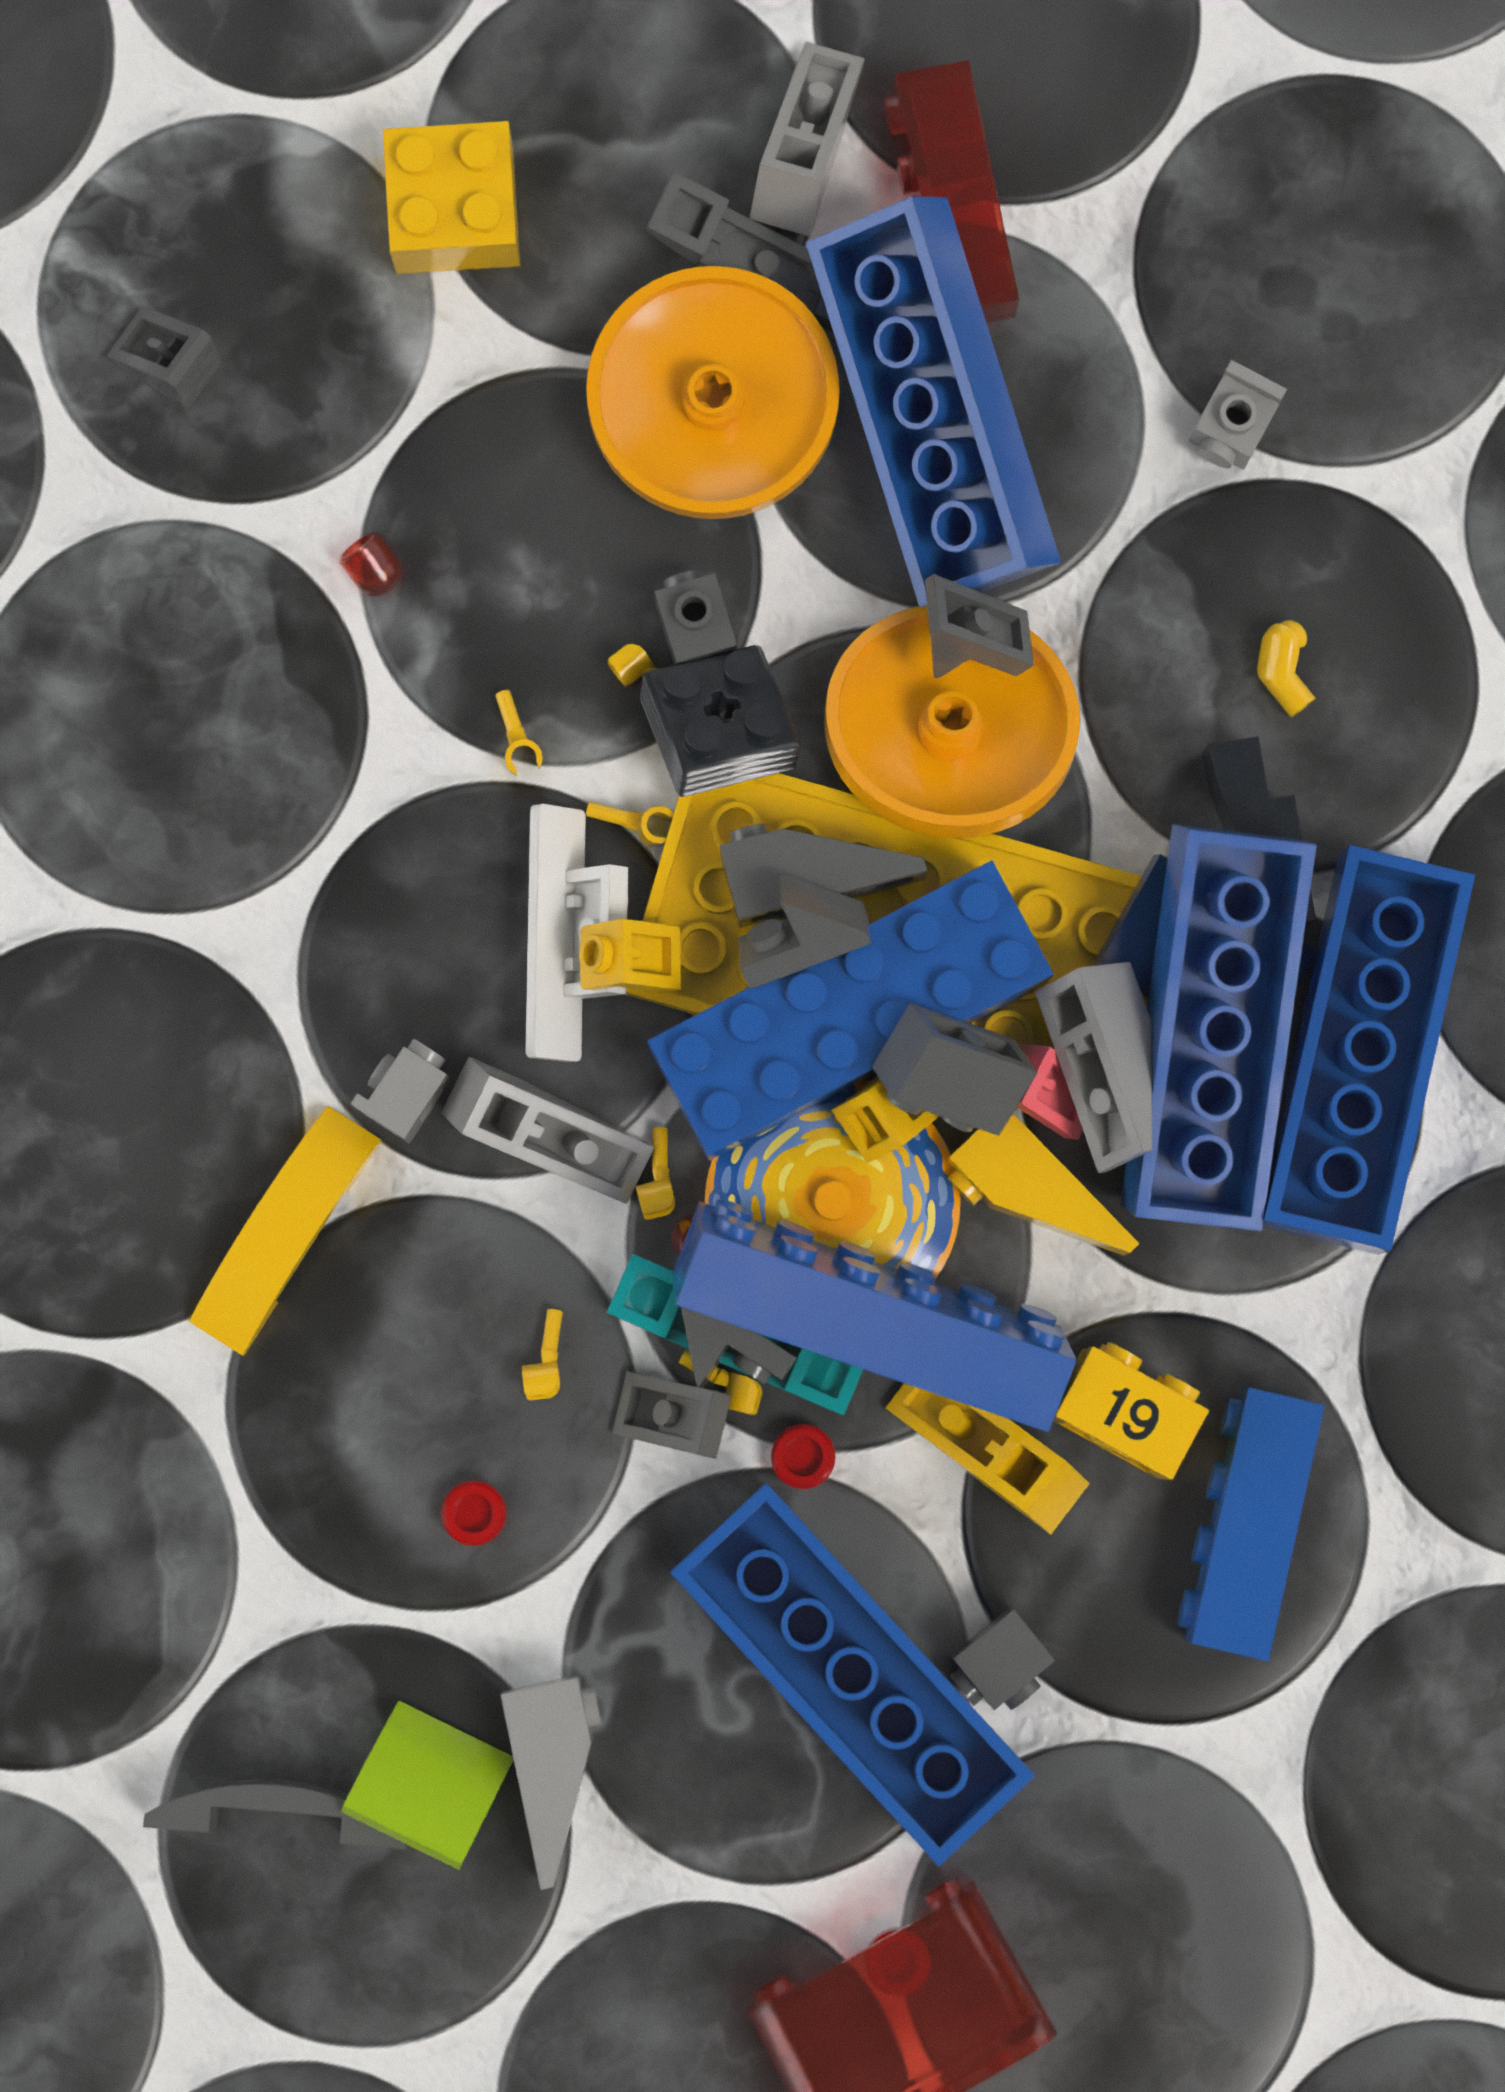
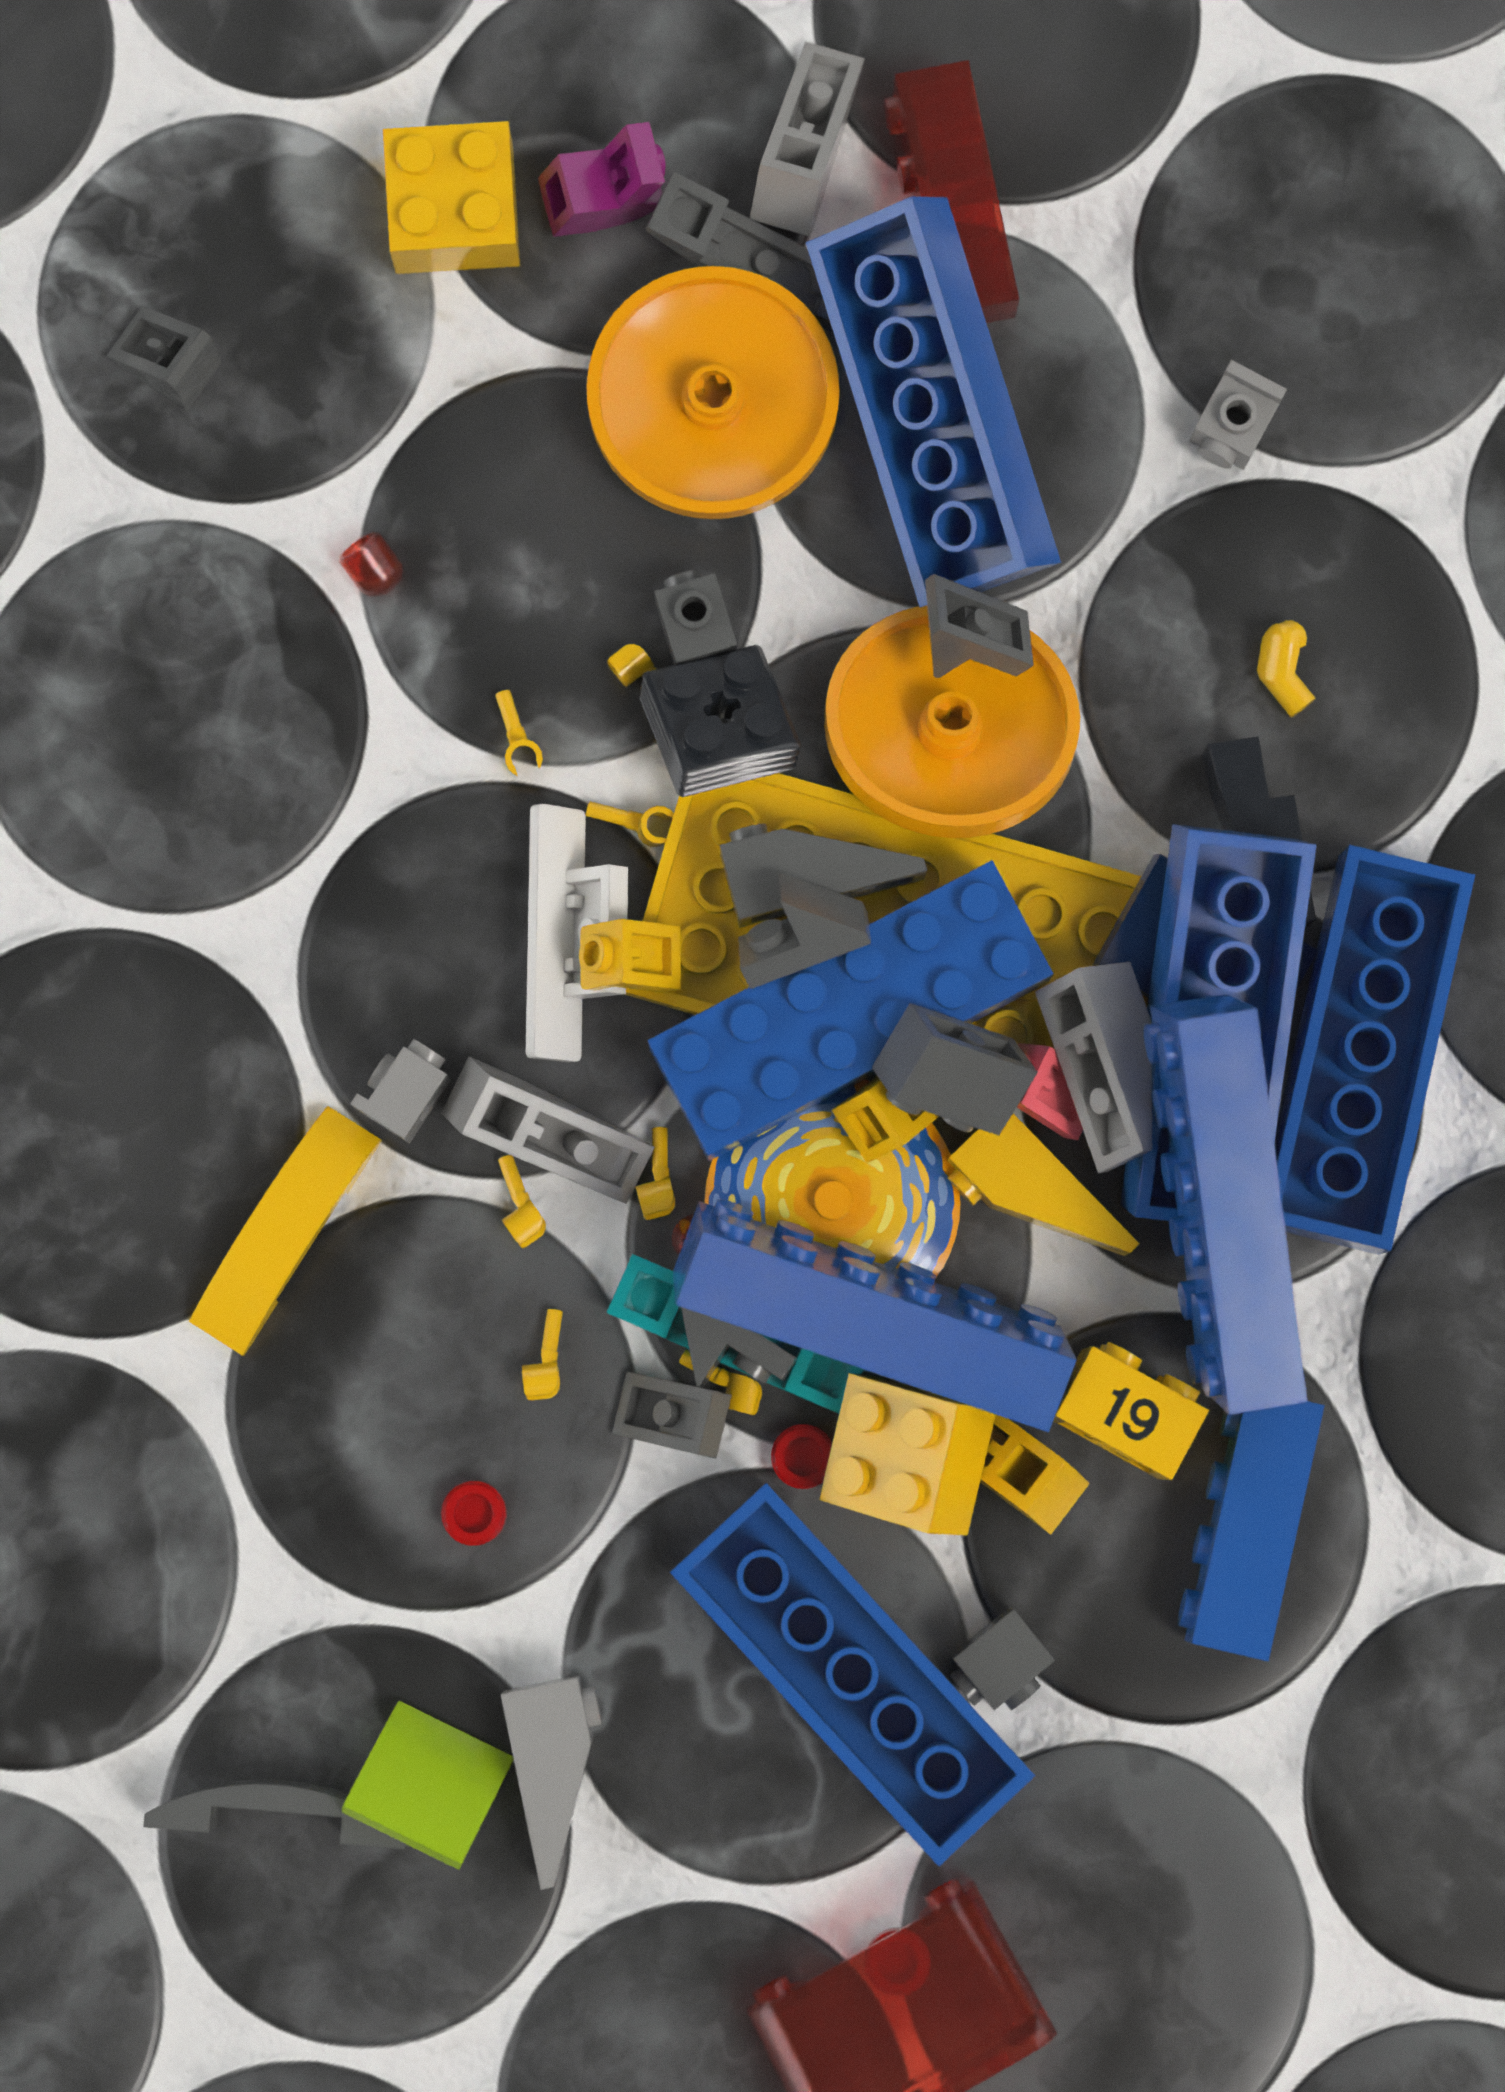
none -> yellow hand [498,1155,546,1248]
none -> magenta brick [538,122,666,237]
none -> yellow brick [819,1373,996,1536]
none -> brick [1144,994,1307,1415]

